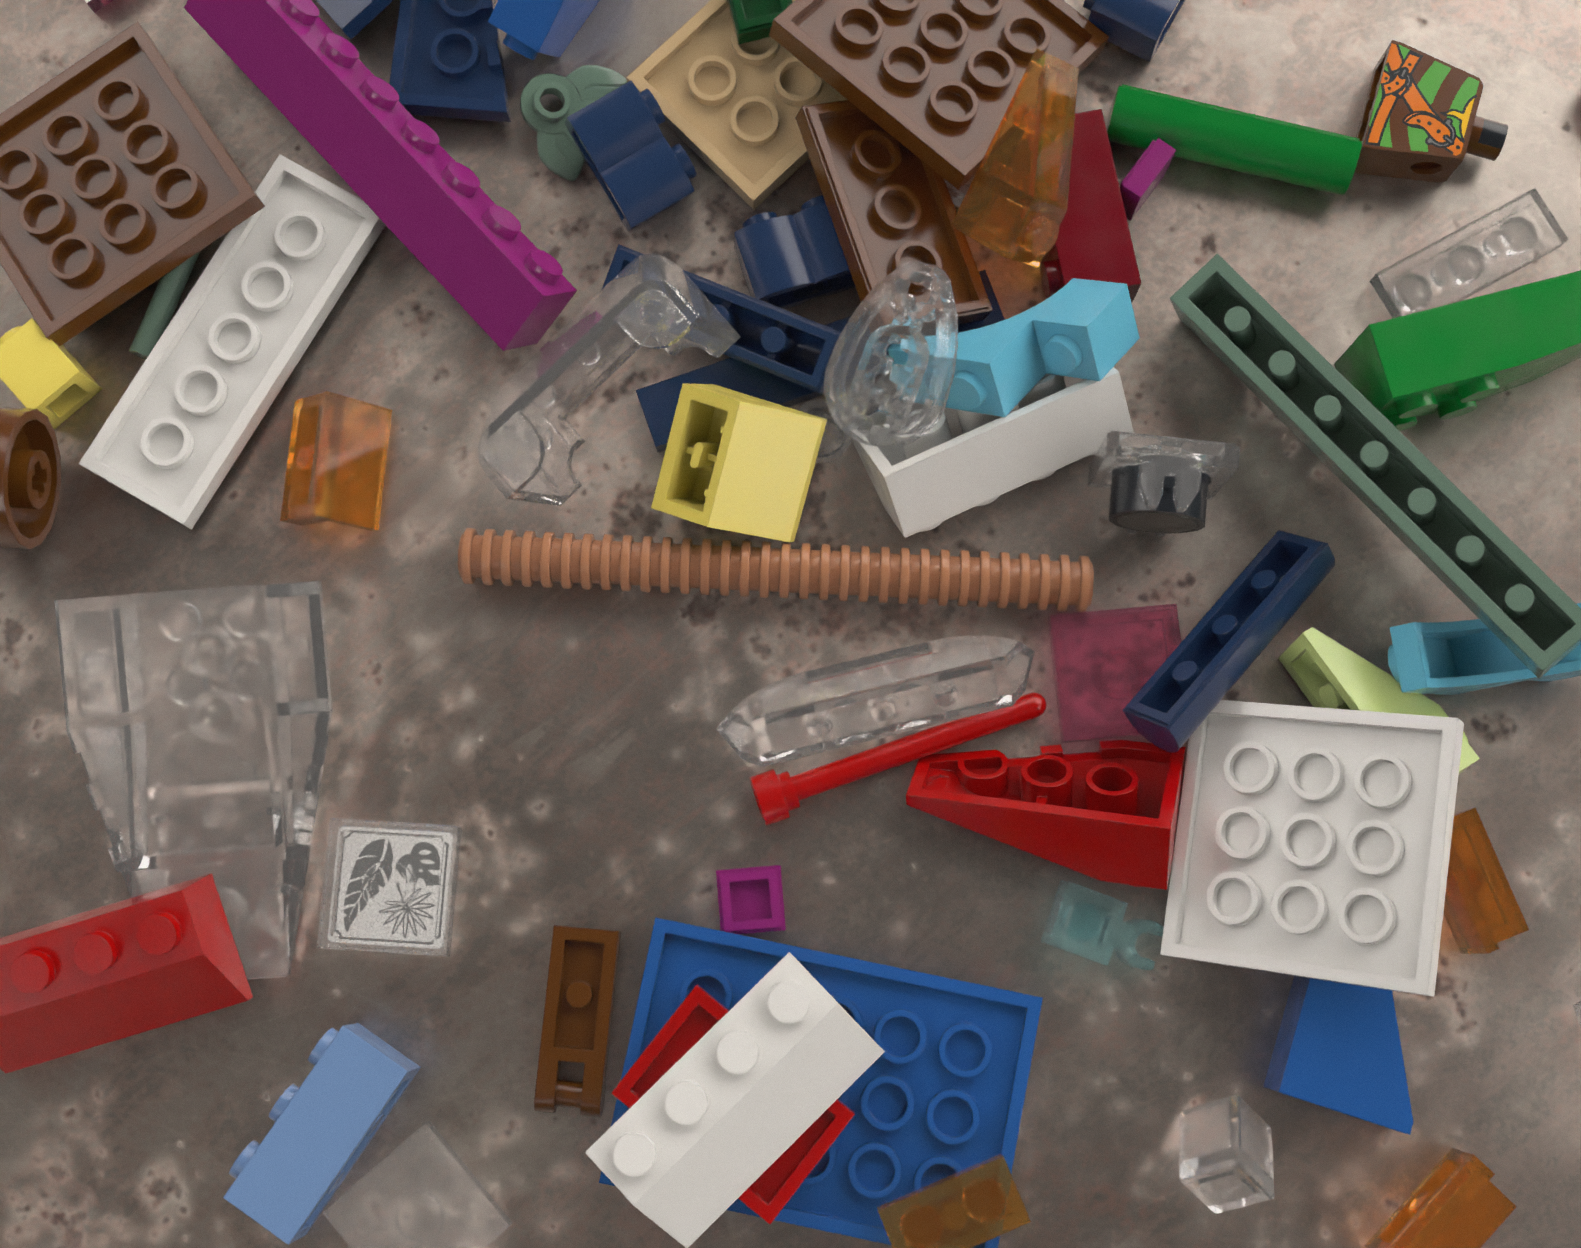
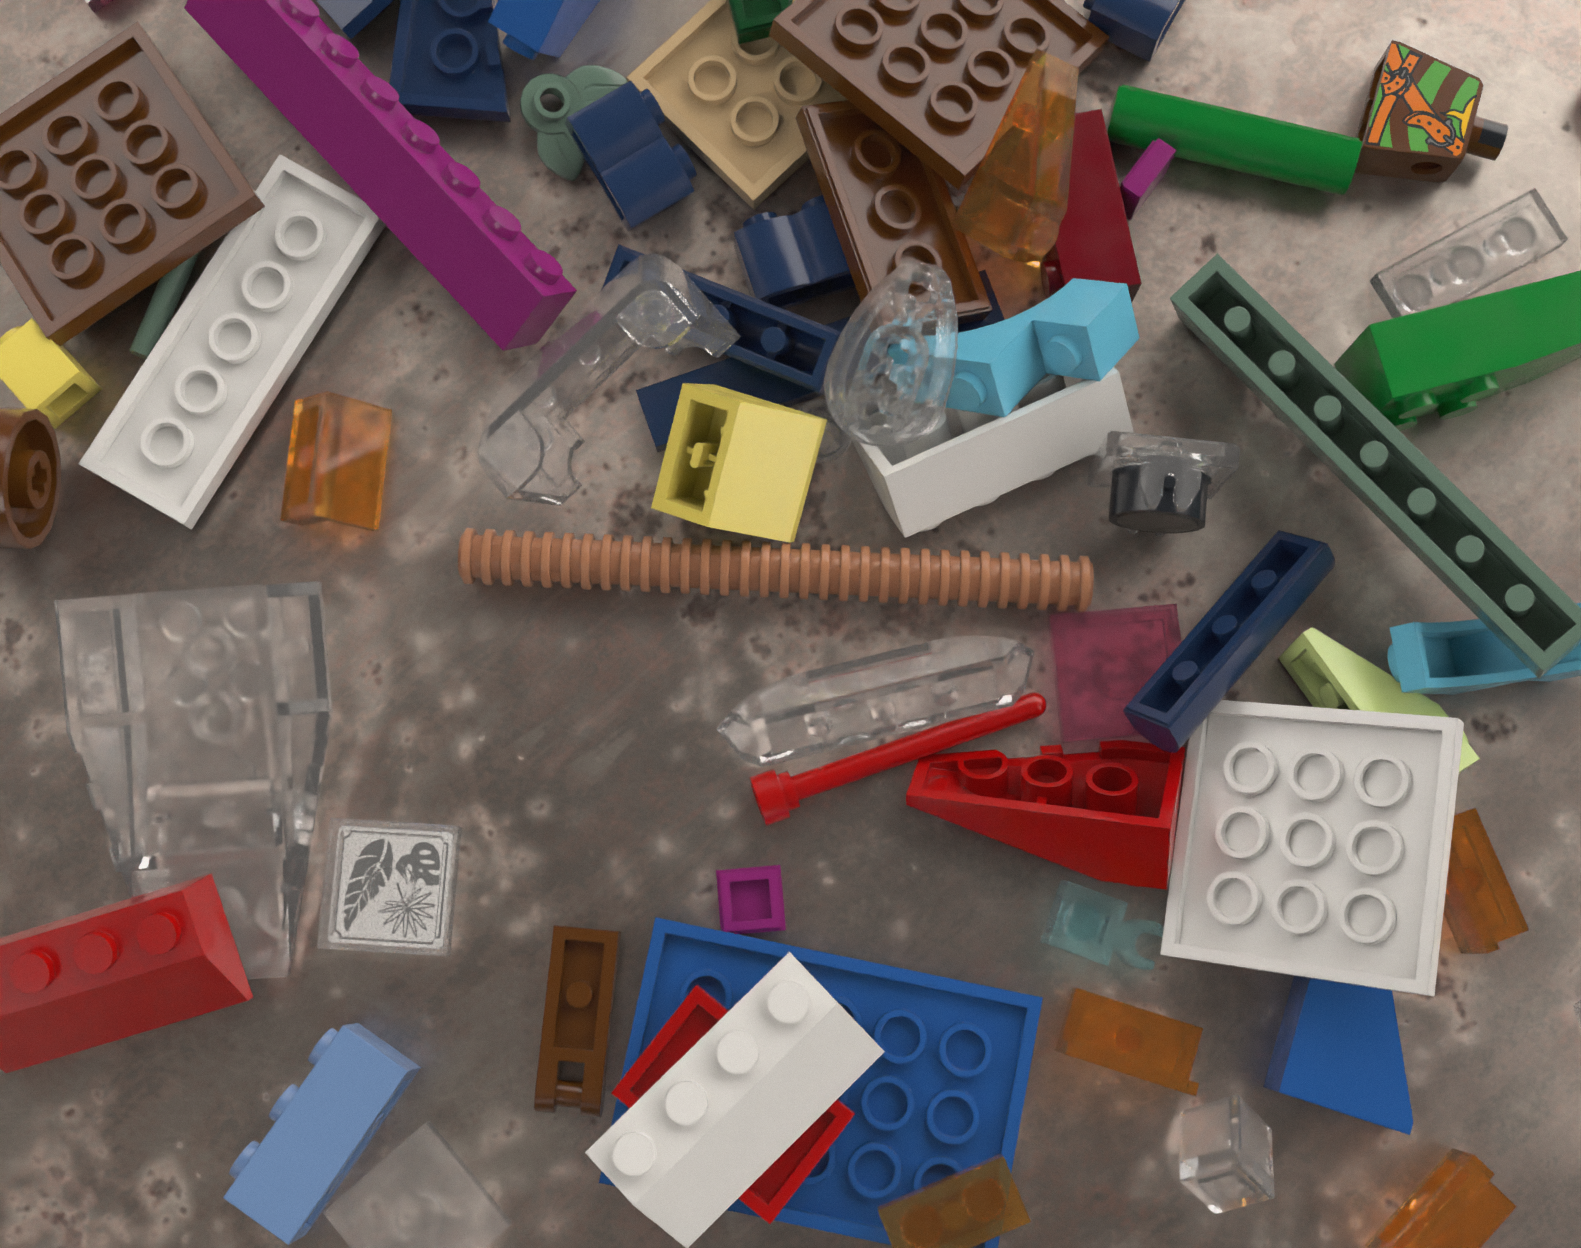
none -> clear orange panel [1055,987,1203,1097]

